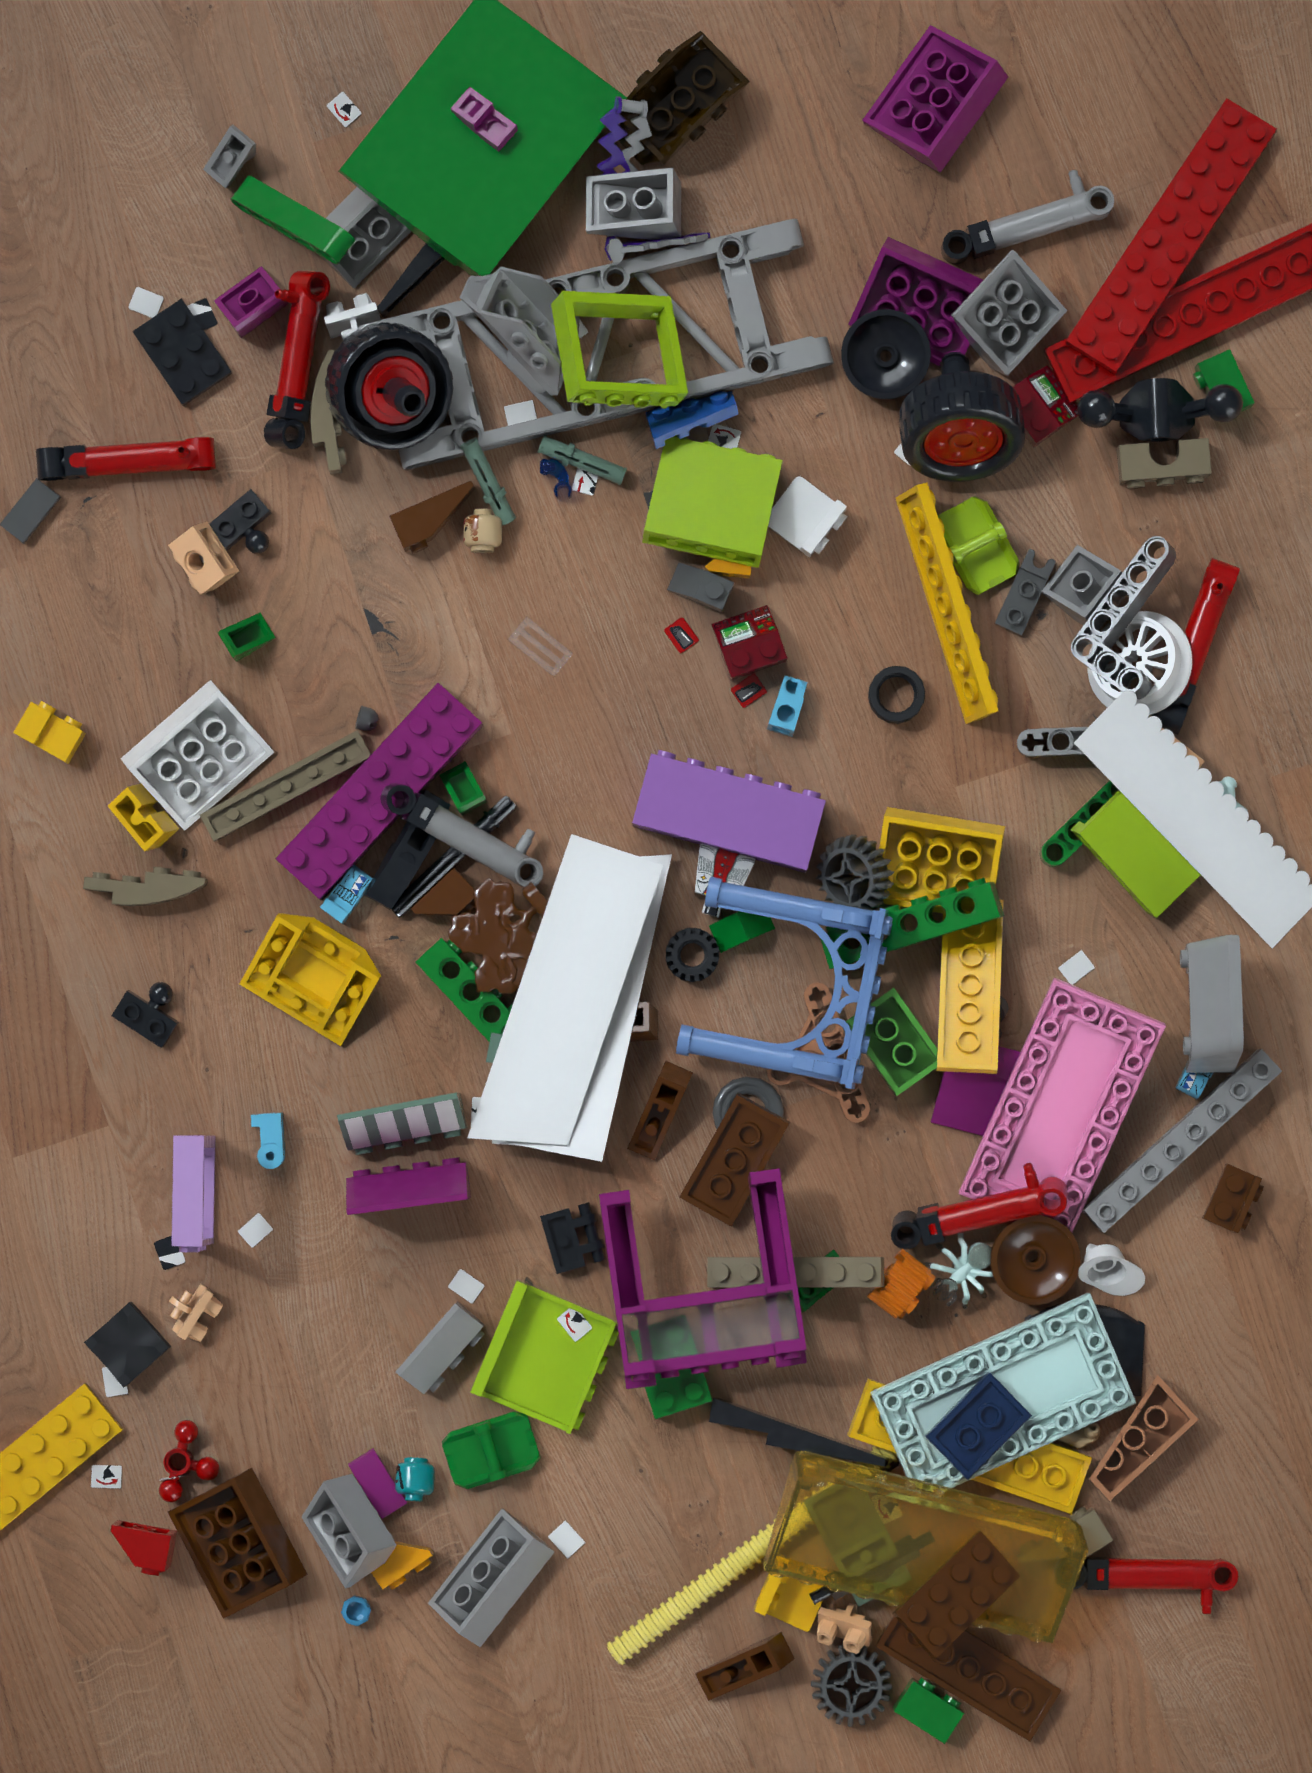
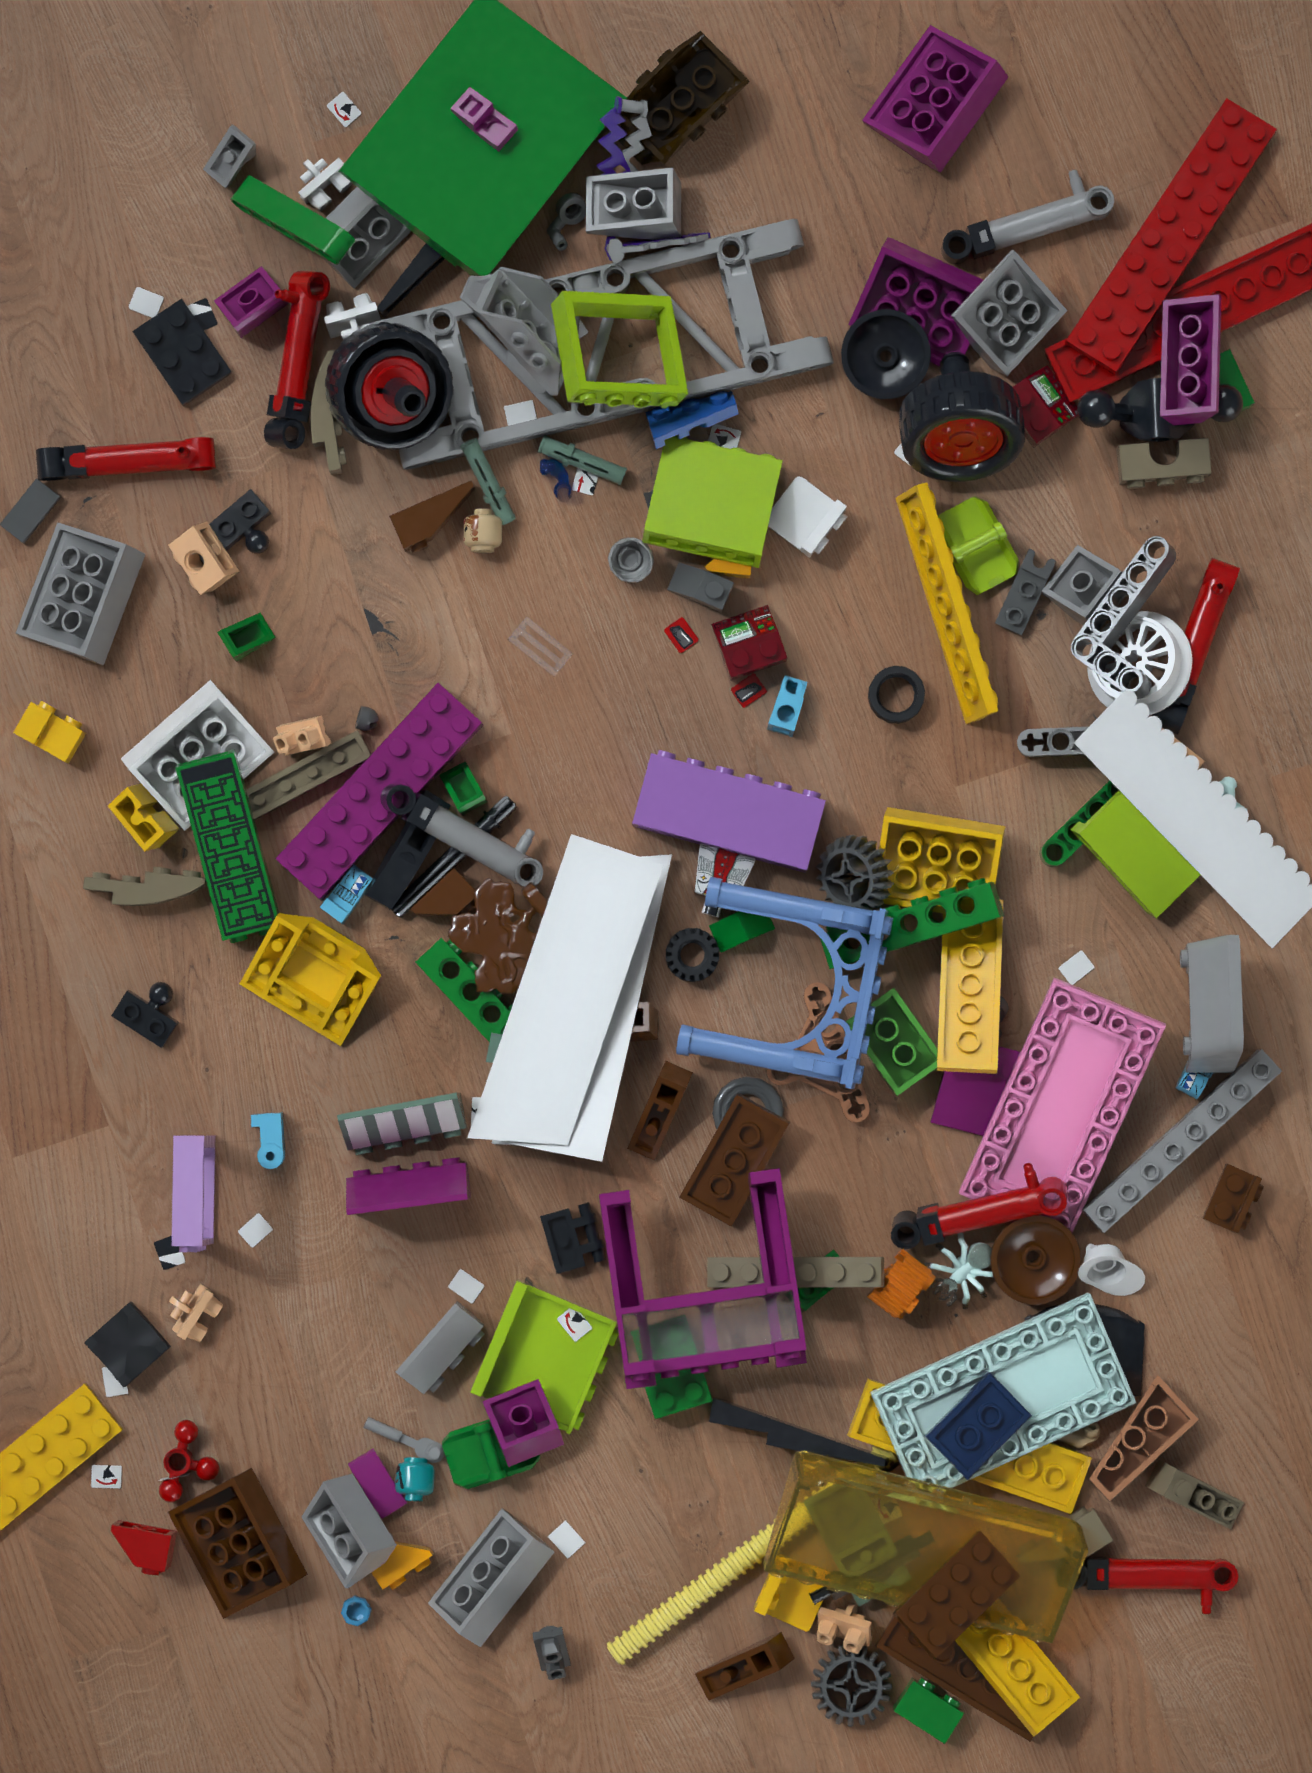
none -> light grey slope [16,522,145,665]
none -> brick [175,749,279,943]
none -> light nougat hips [273,715,332,755]
none -> white hips [298,158,353,212]
none -> light grey piece [363,1417,445,1463]
none -> magenta slope [482,1379,564,1467]
none -> dark grey hips [532,1626,571,1680]
none -> dark grey plate [547,193,586,251]
none -> light grey hair [608,537,654,583]
none -> yellow plate [955,1598,1081,1737]
none -> dark tan slope [1146,1460,1244,1529]
none -> magenta slope [1160,294,1221,425]

